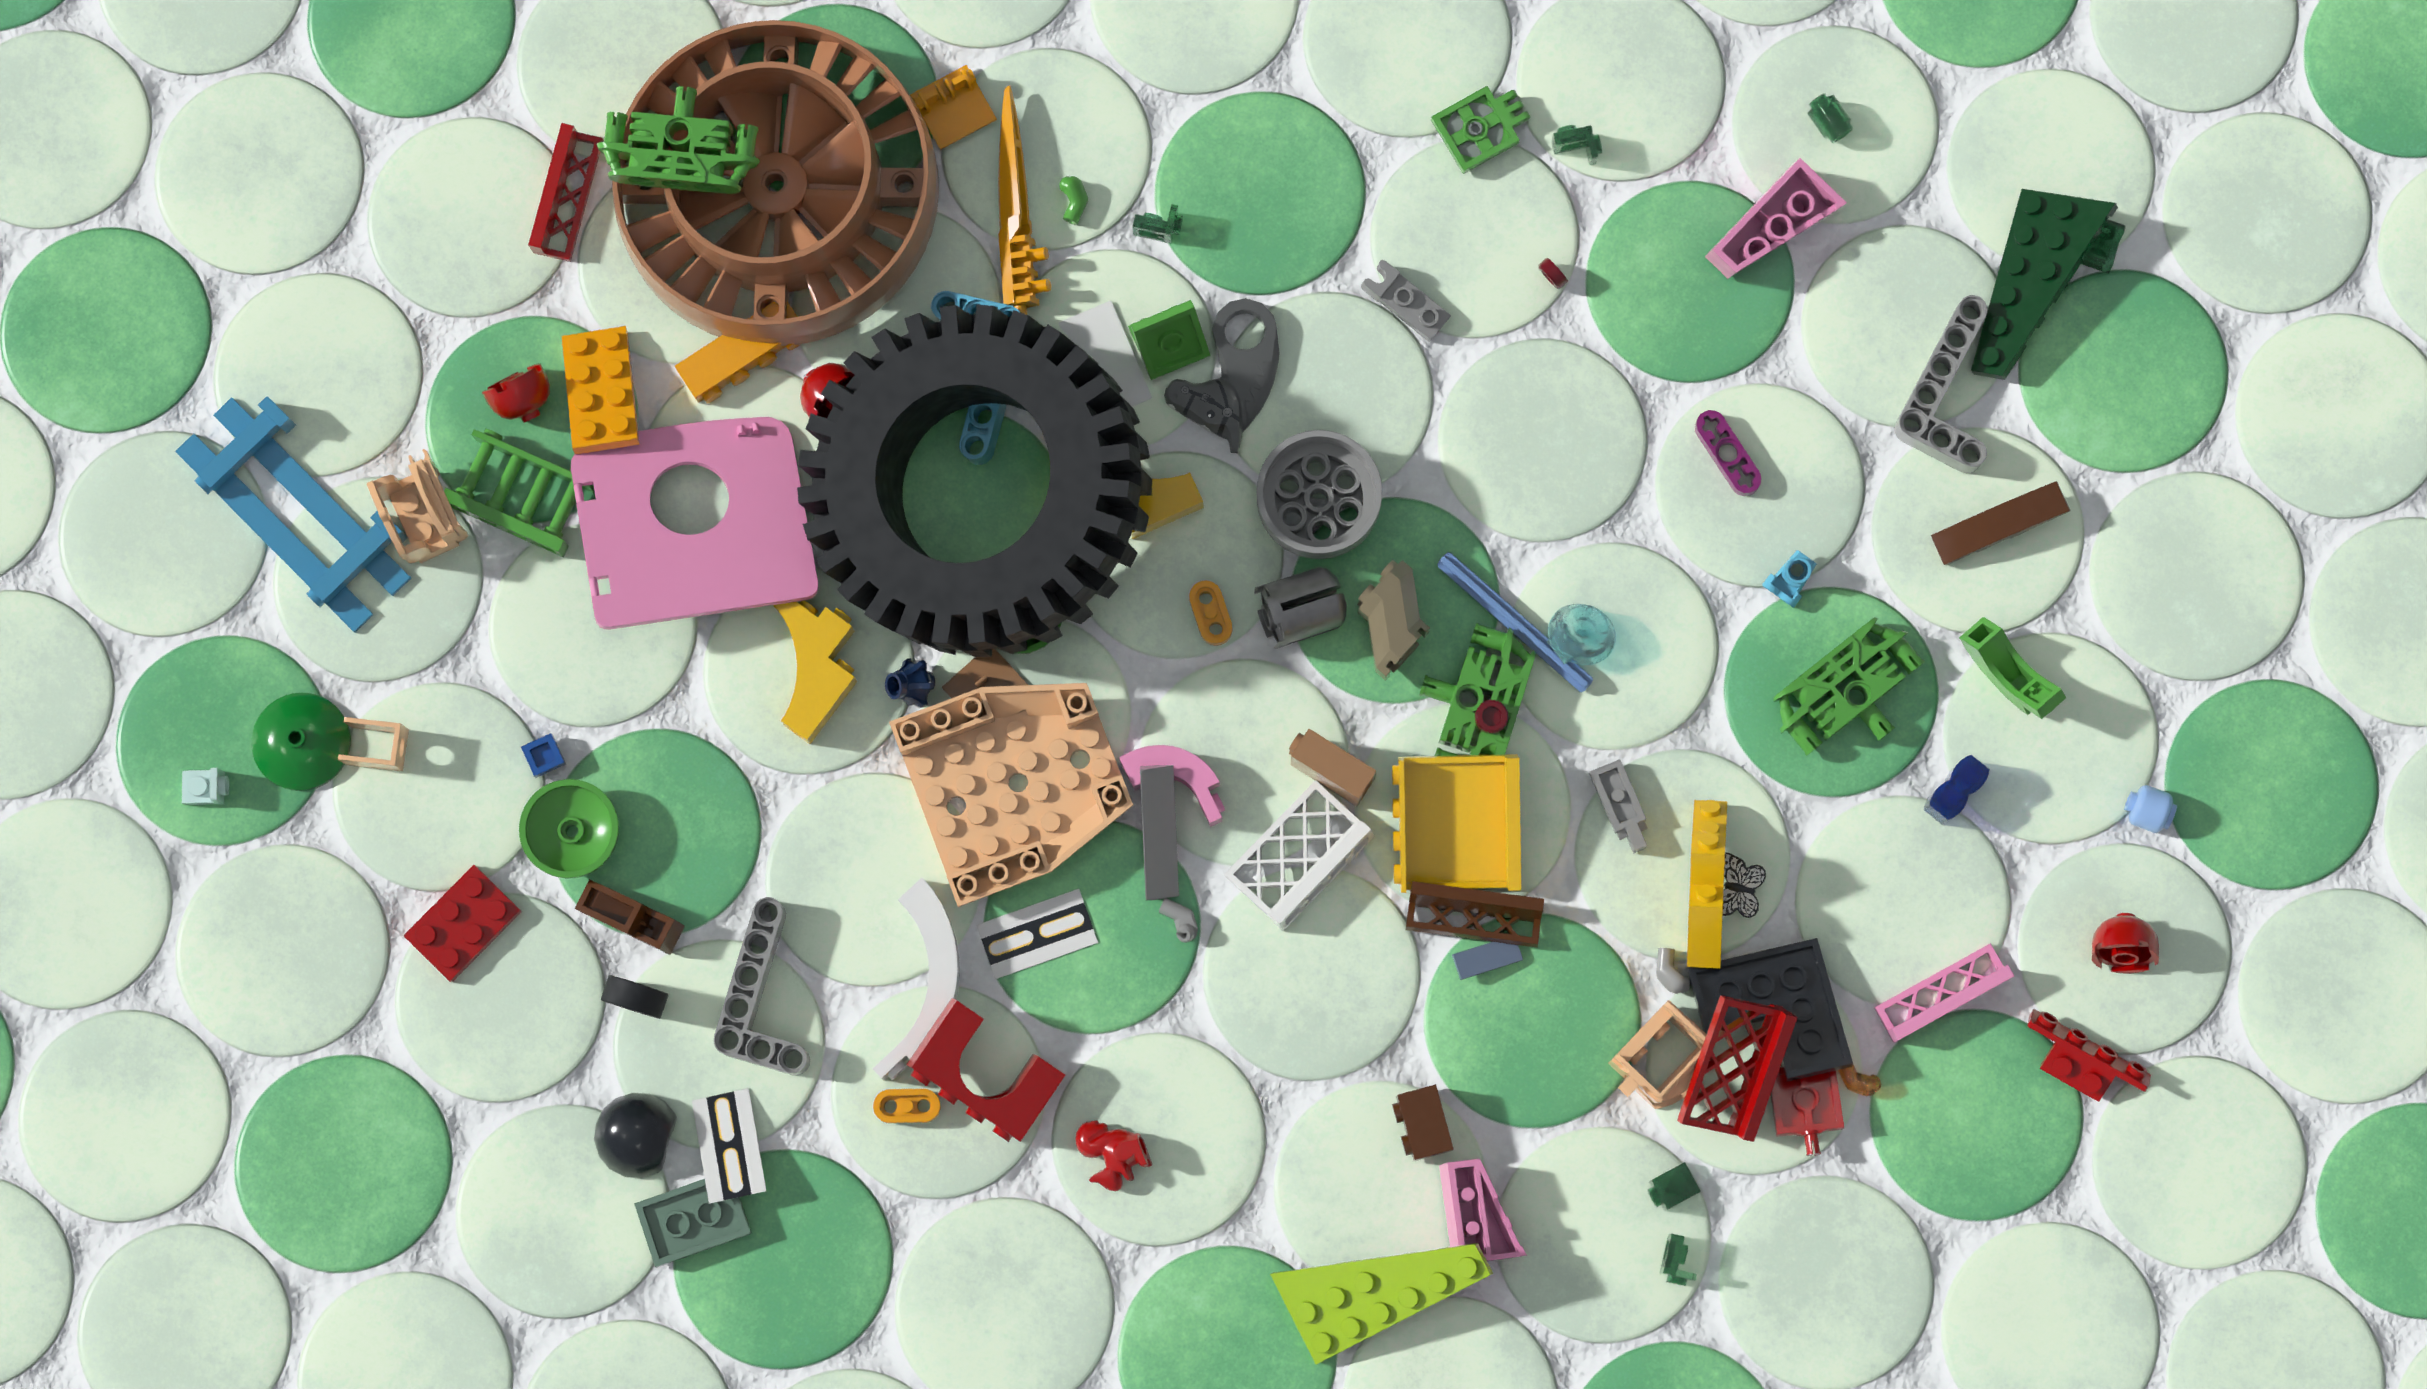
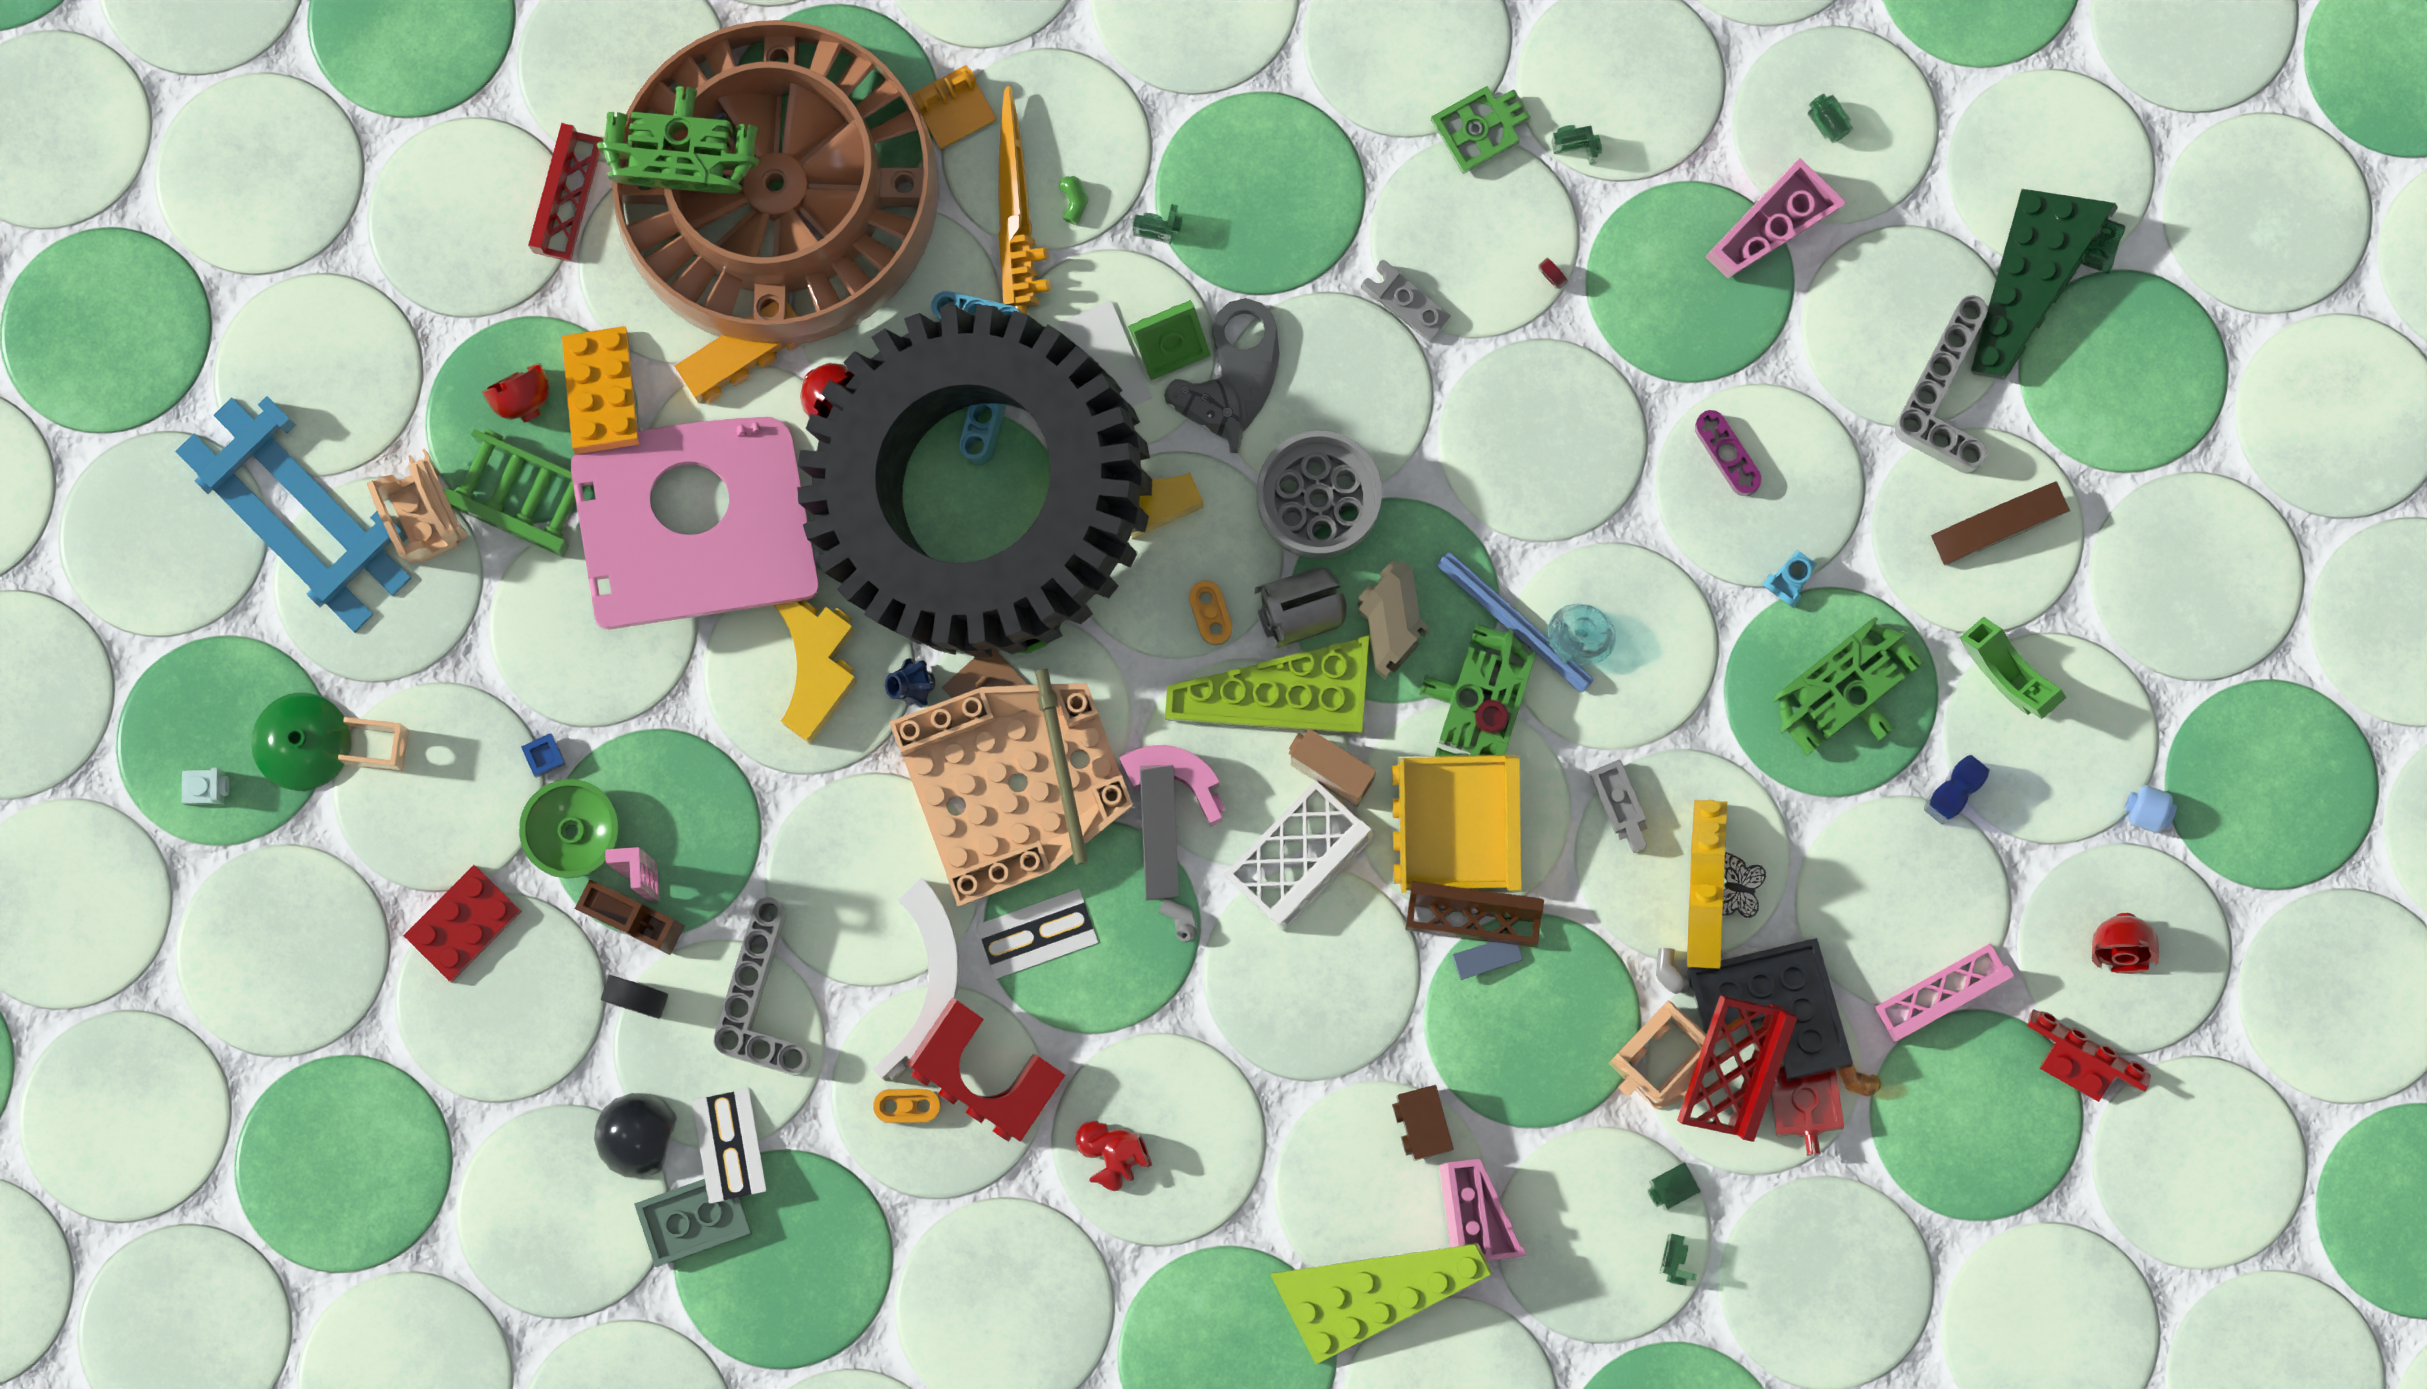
none -> bright pink fence [605,847,659,903]
none -> olive bar [1035,669,1088,865]
none -> lime wing [1165,635,1369,734]

